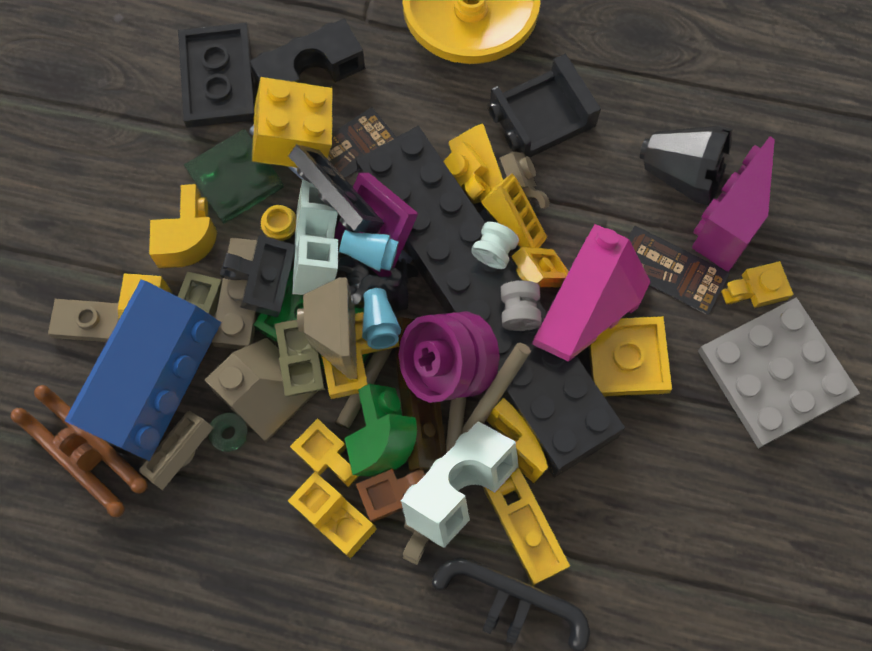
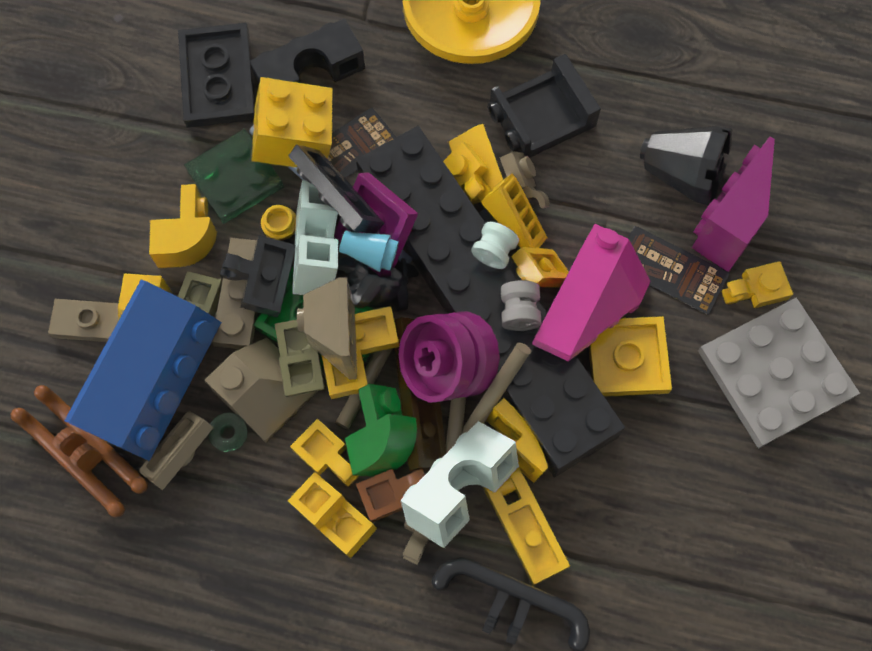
medium azure cone [362,288,401,349] -> none

